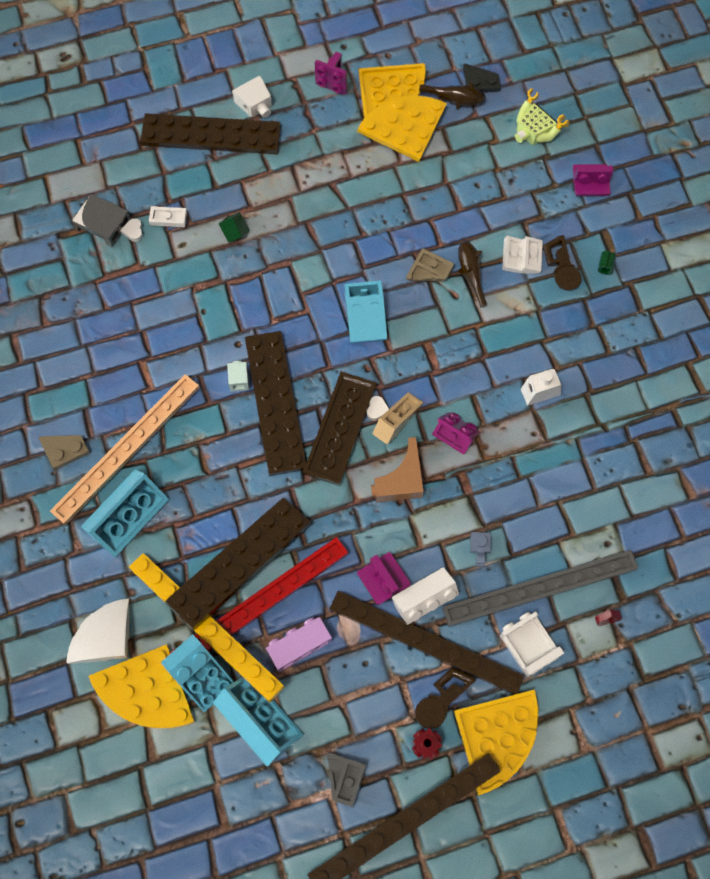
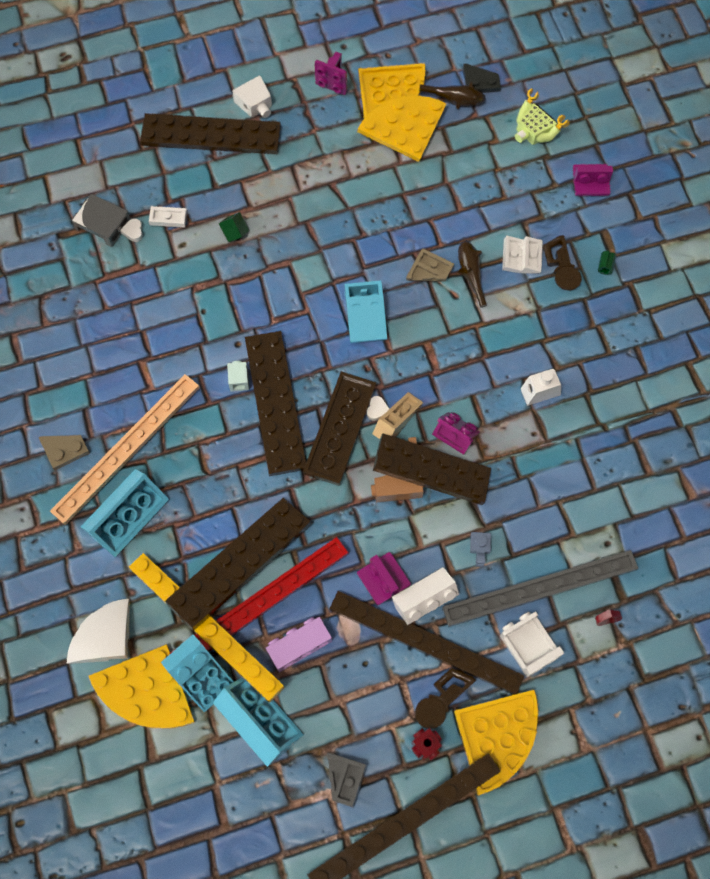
none -> dark brown plate [373,433,491,505]

